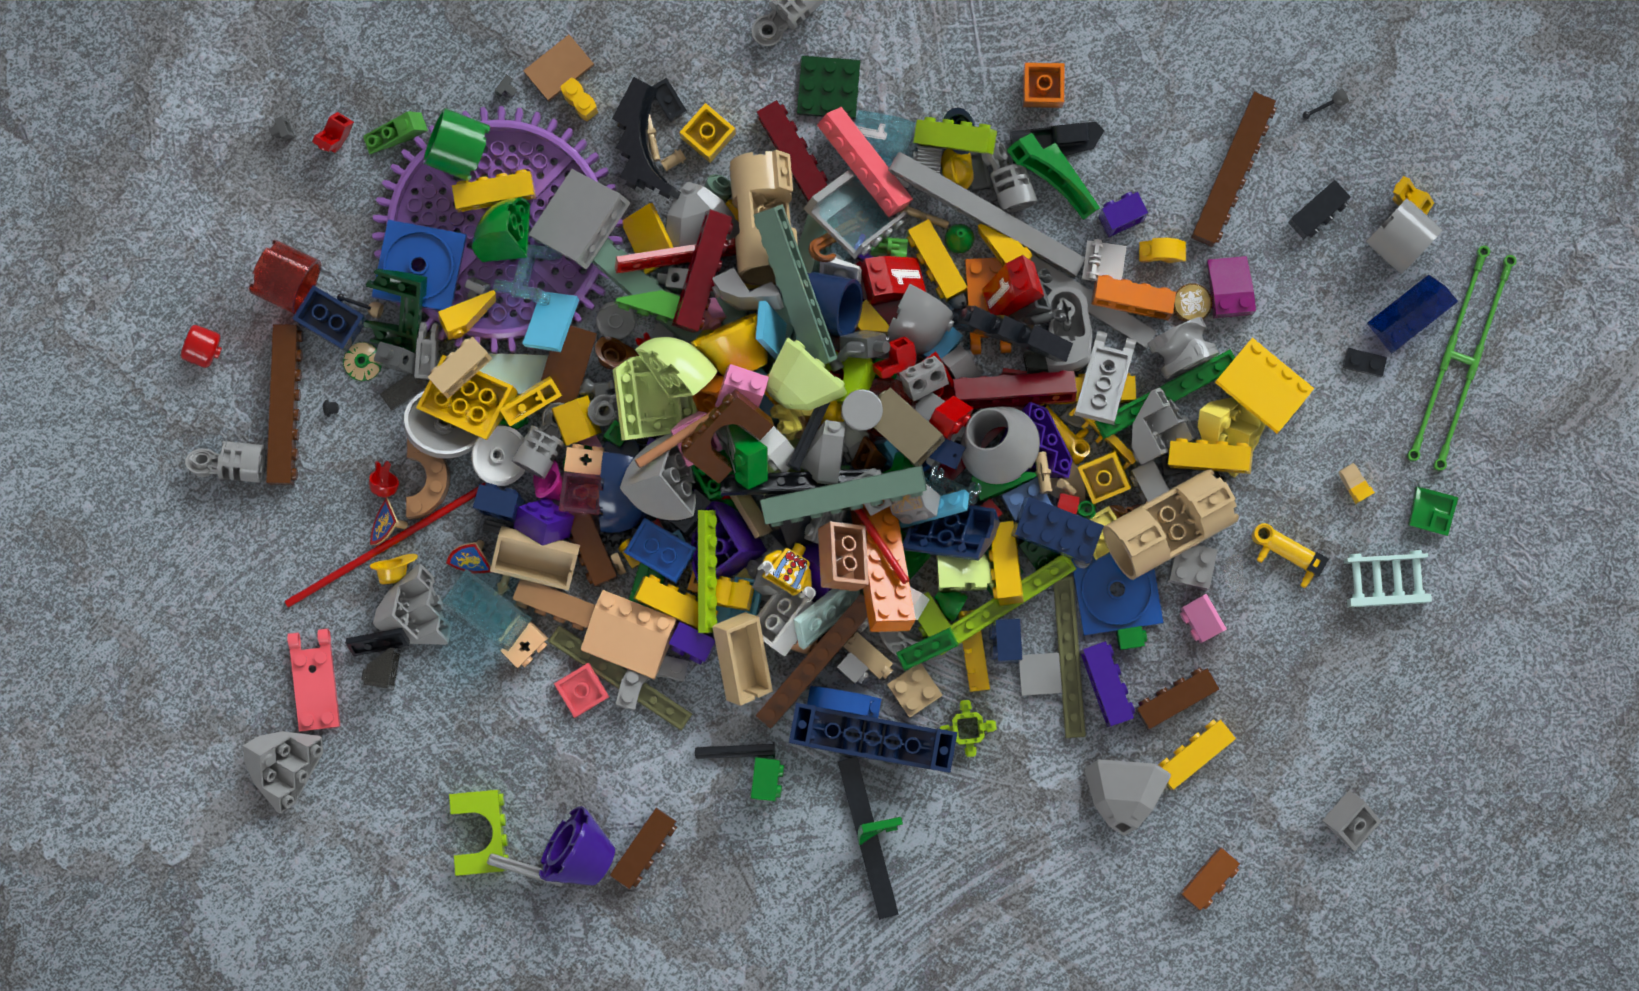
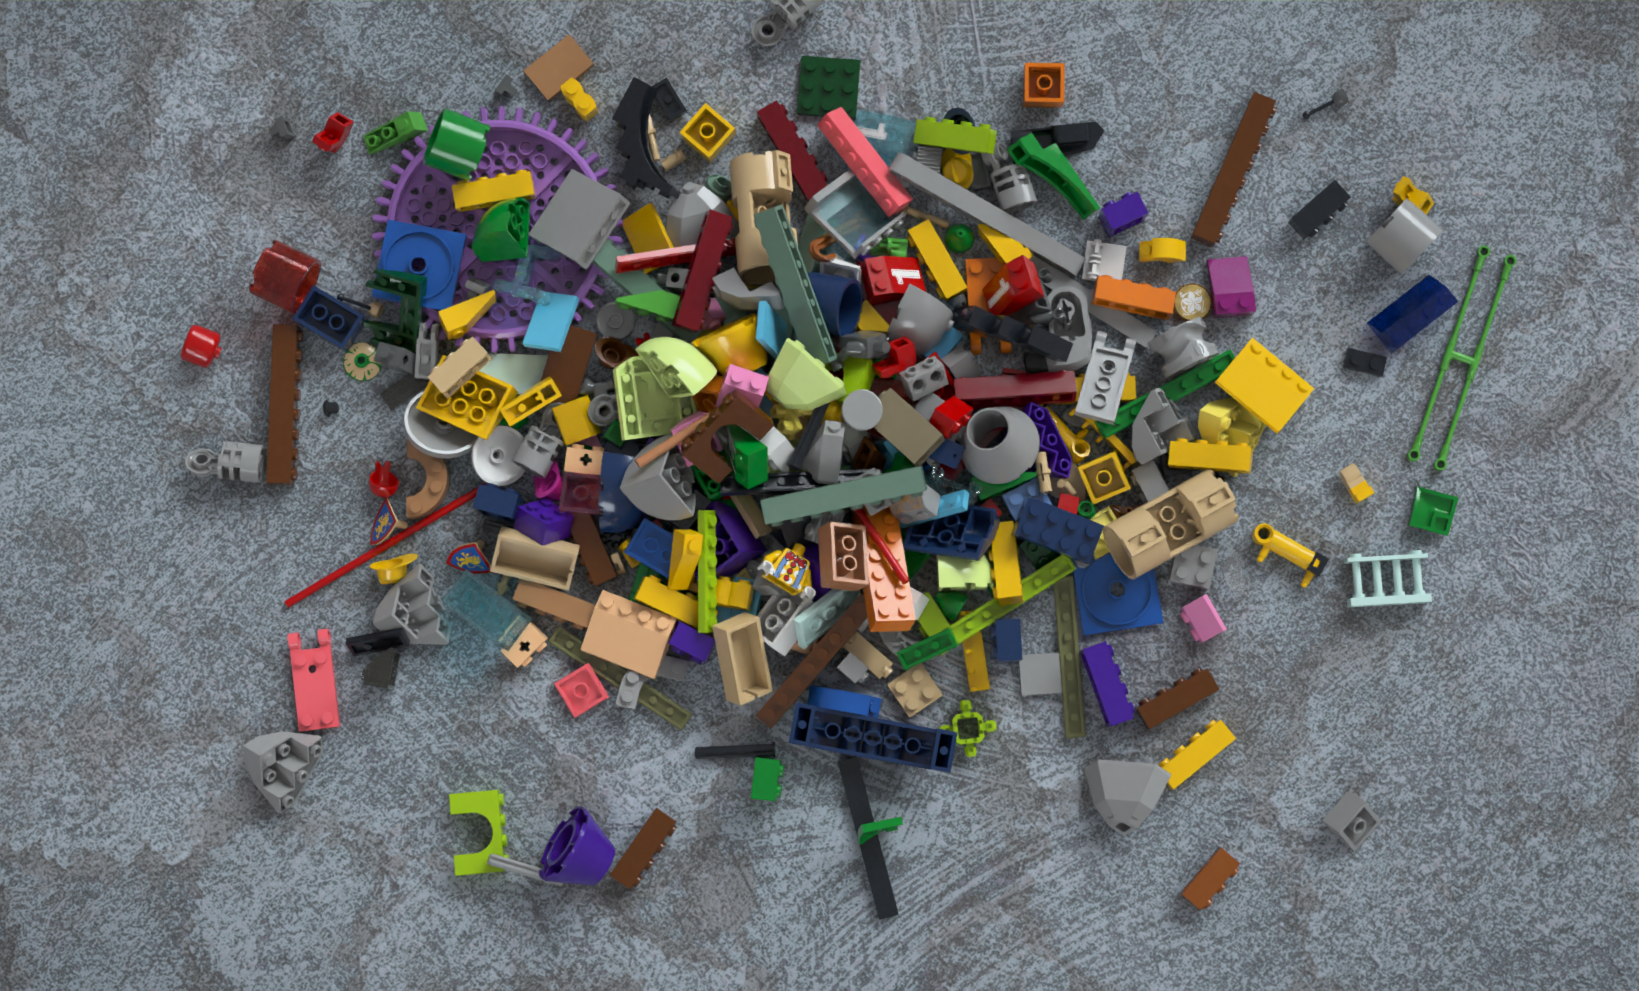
green brick [1116,626,1147,651] -> none
none -> yellow slope [668,529,703,590]

